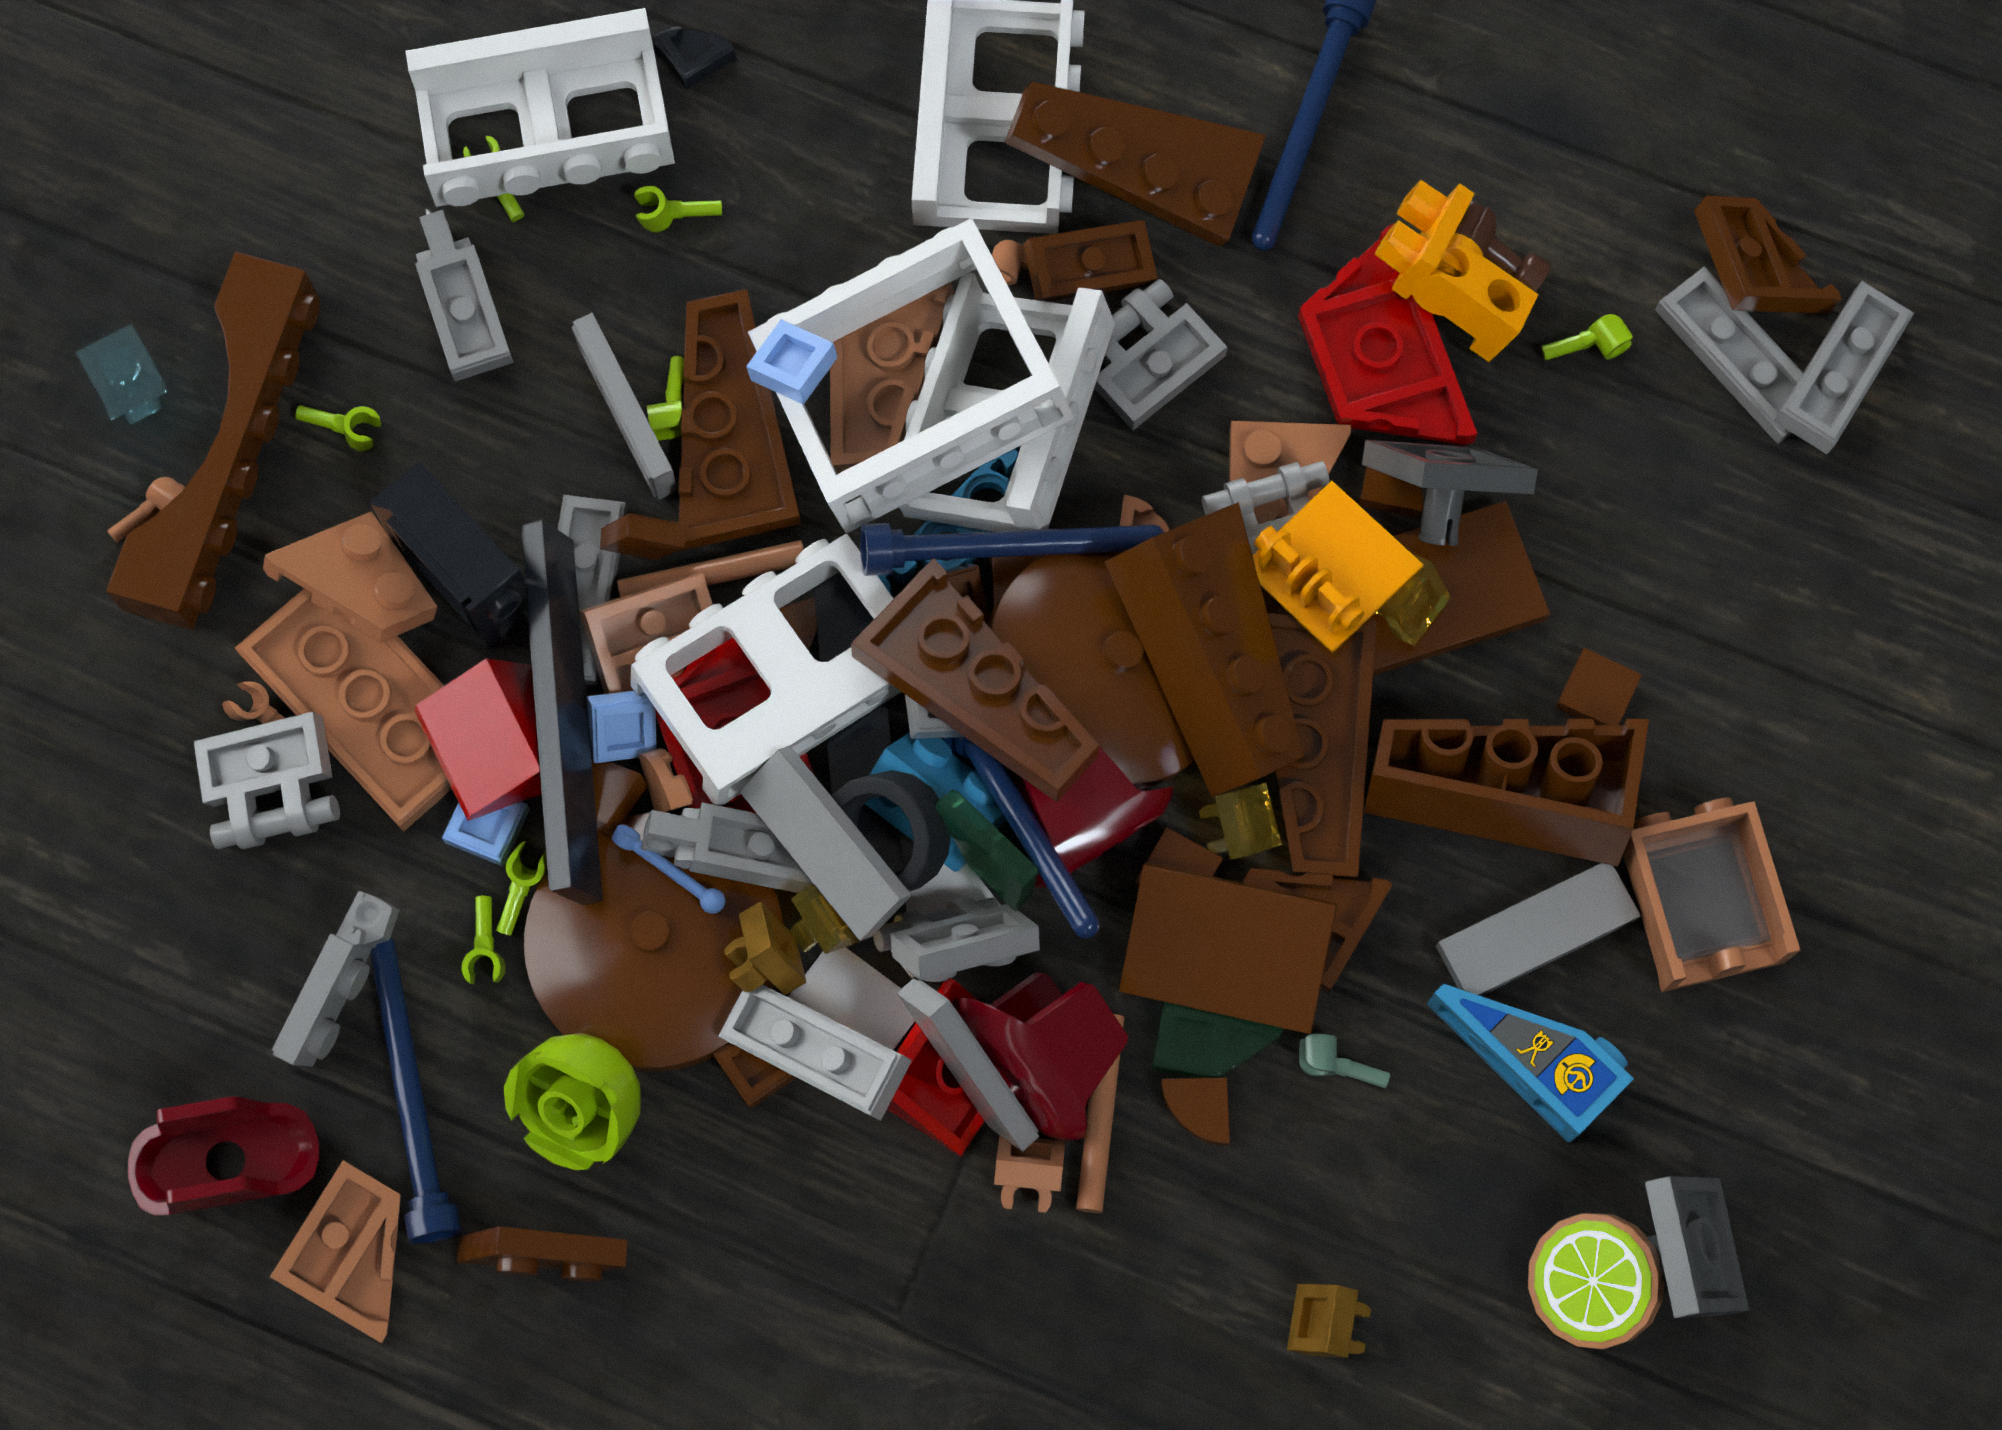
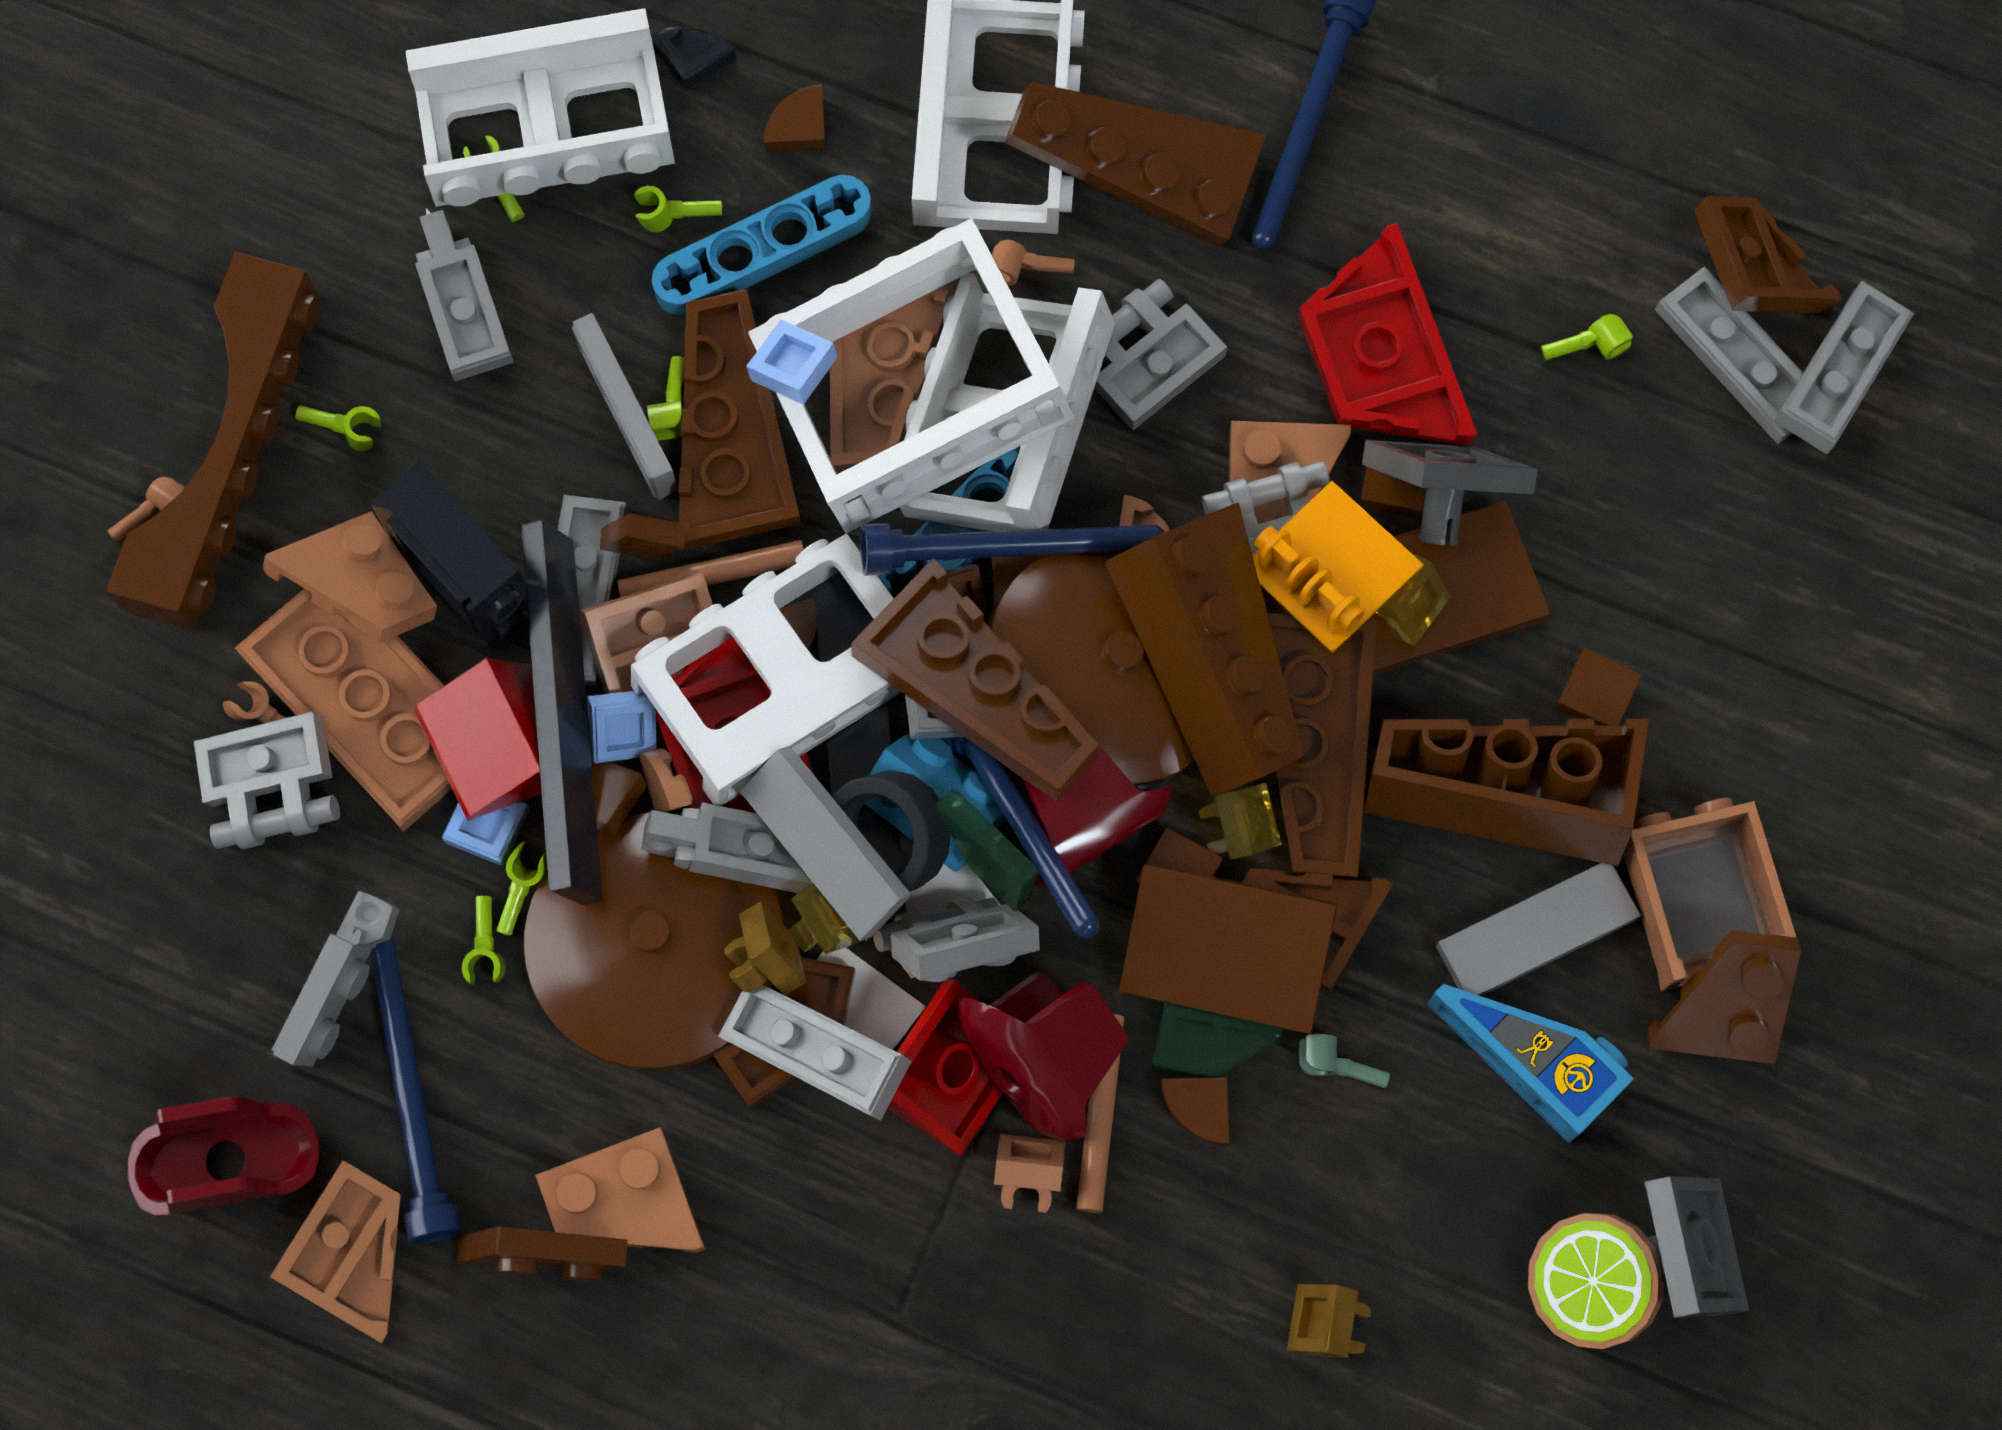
clear light blue bracket [75,324,169,424] -> none
lime cylinder [504,1033,641,1170] -> none
medium blue hinge [612,825,726,914] -> none
light grey tile [896,978,1039,1152] -> none
reddish brown plate [1023,220,1158,302] -> none
light orange hips [1374,180,1551,362] -> none
none -> nougat wing [536,1127,705,1253]
none -> dark azure beam [652,175,872,316]
none -> reddish brown tile [764,84,826,152]
none -> reddish brown tile [783,957,856,1026]
none -> reddish brown wing [1646,930,1801,1064]

